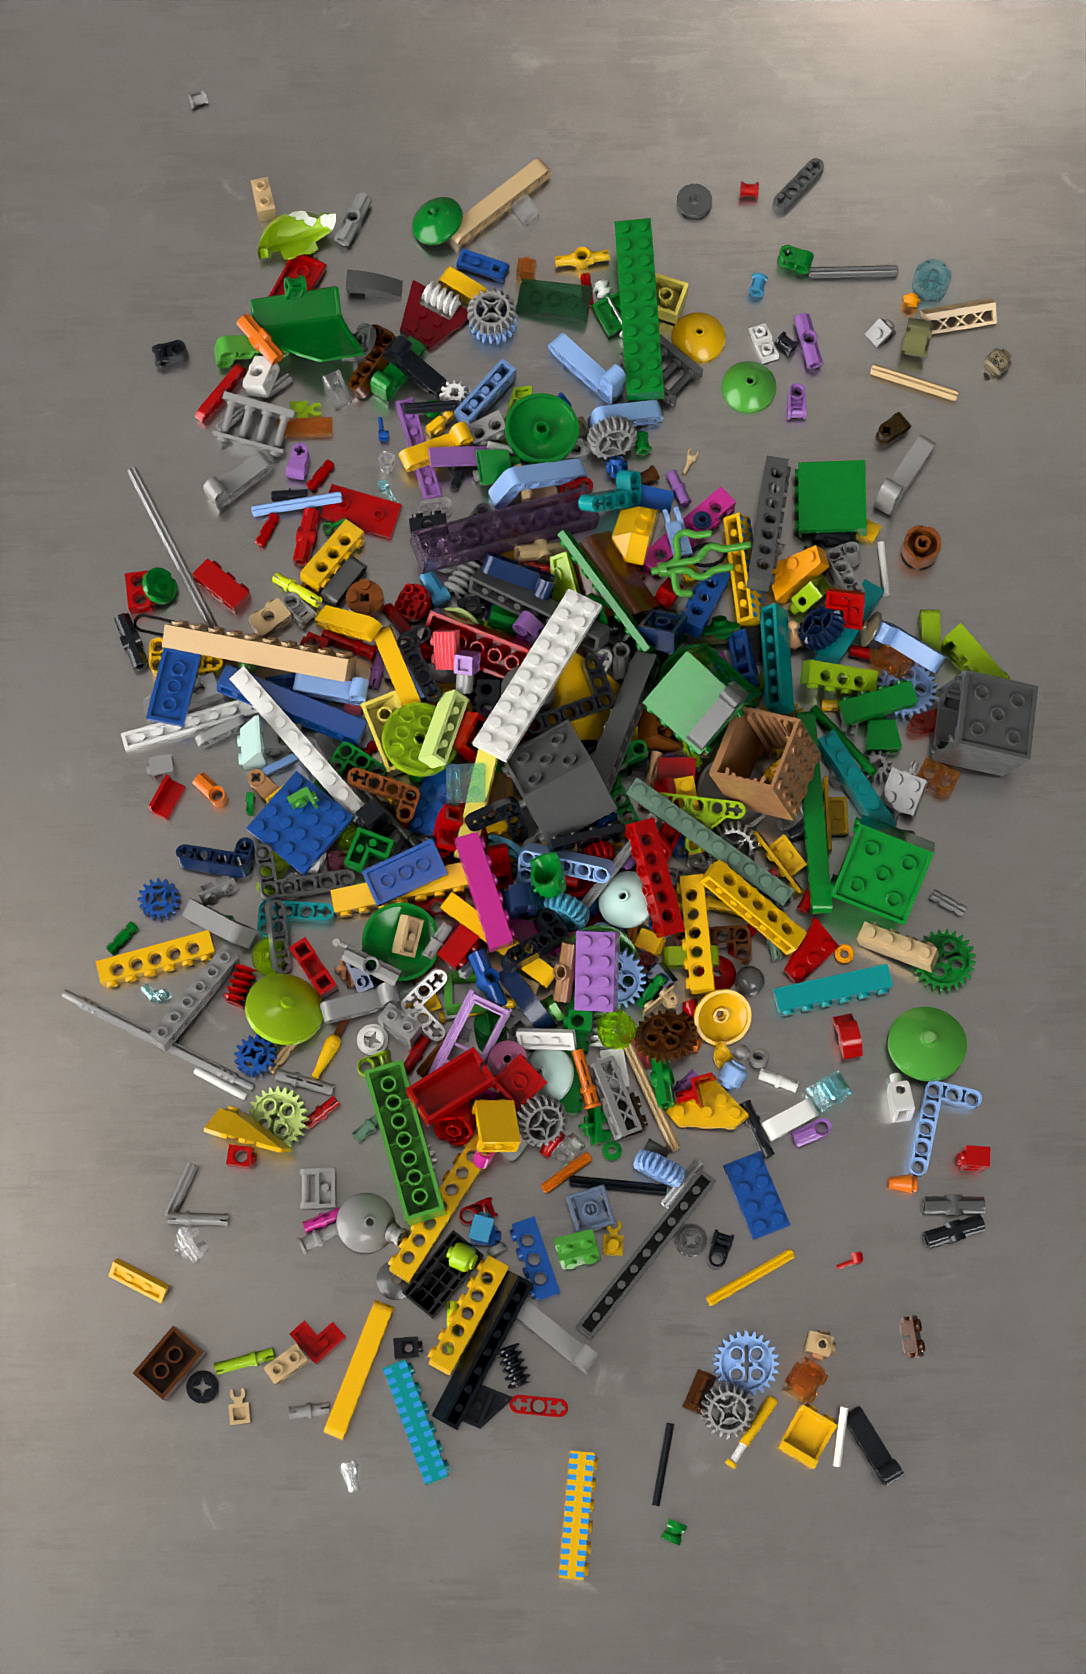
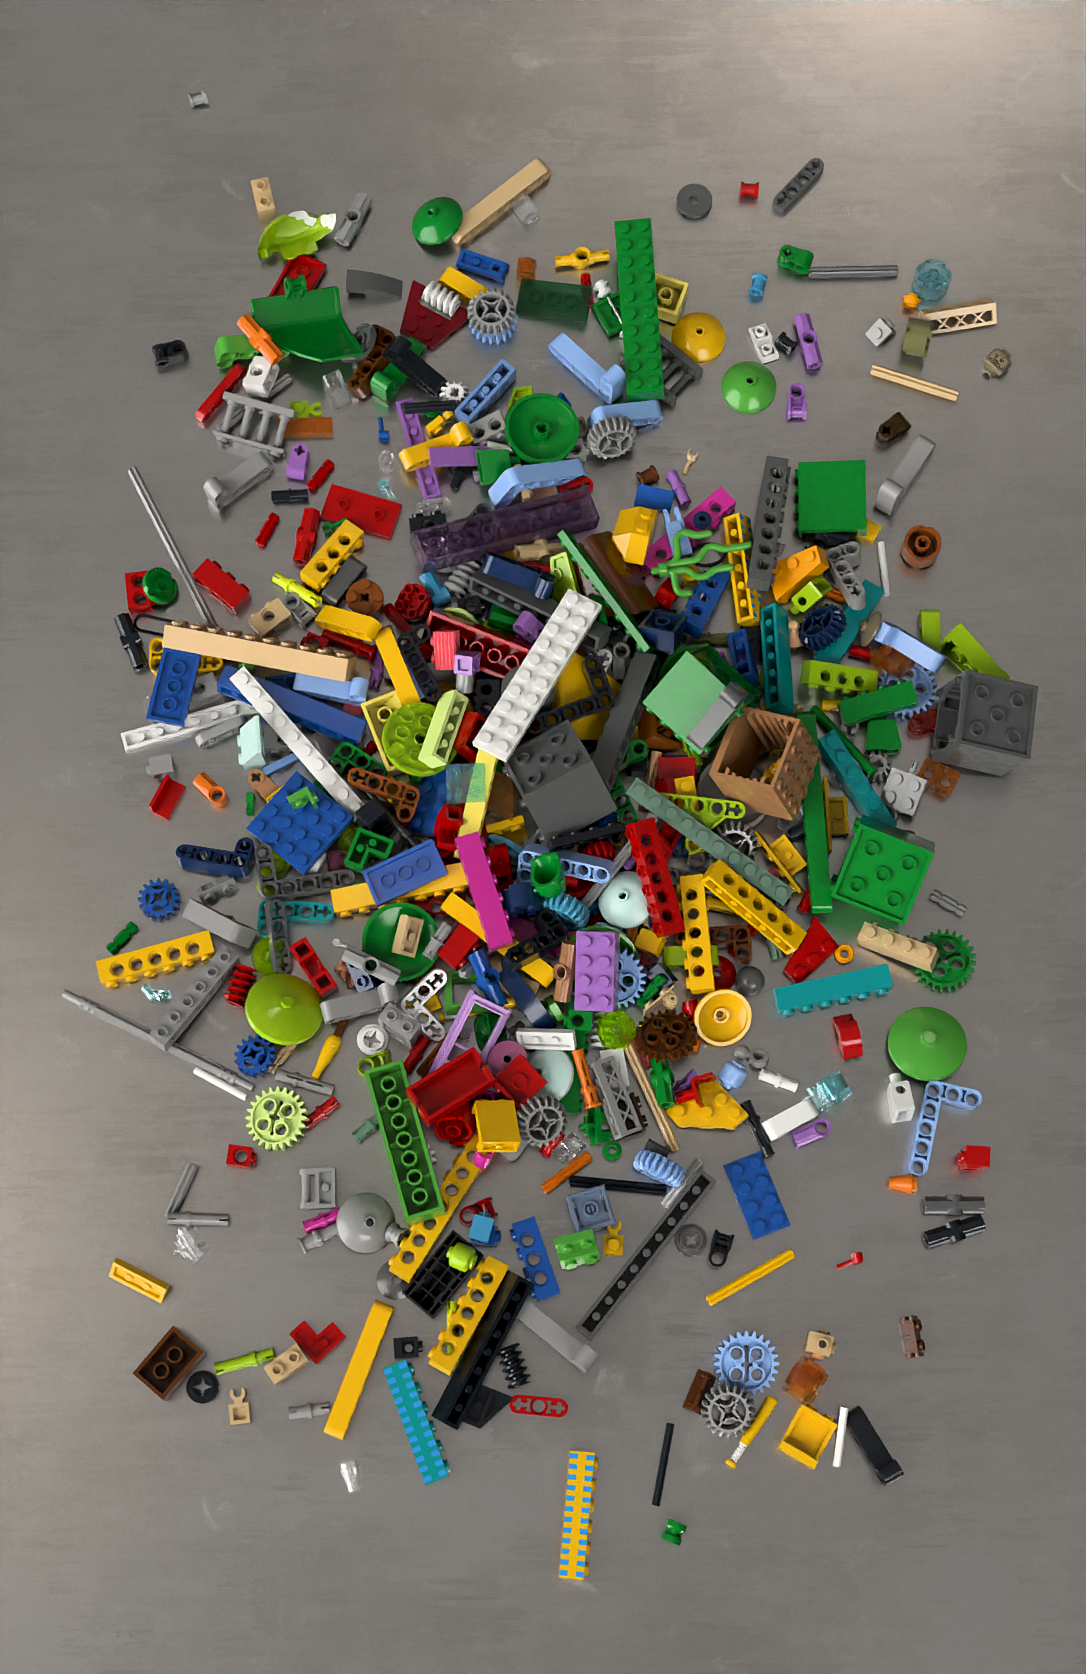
yellow wedge [203,1105,291,1153] -> none
light blue axle [252,491,342,516] -> none
black beam [465,796,528,843] -> none
light grey tile [487,1242,508,1258] -> none
teal beam [578,470,642,512] -> none
blue gear [606,456,628,478] -> none
green bush [635,431,652,455] -> none
green plate [703,615,740,639] -> none
yellow tile [713,1041,734,1069] -> none
red plate [825,588,865,630] -> none

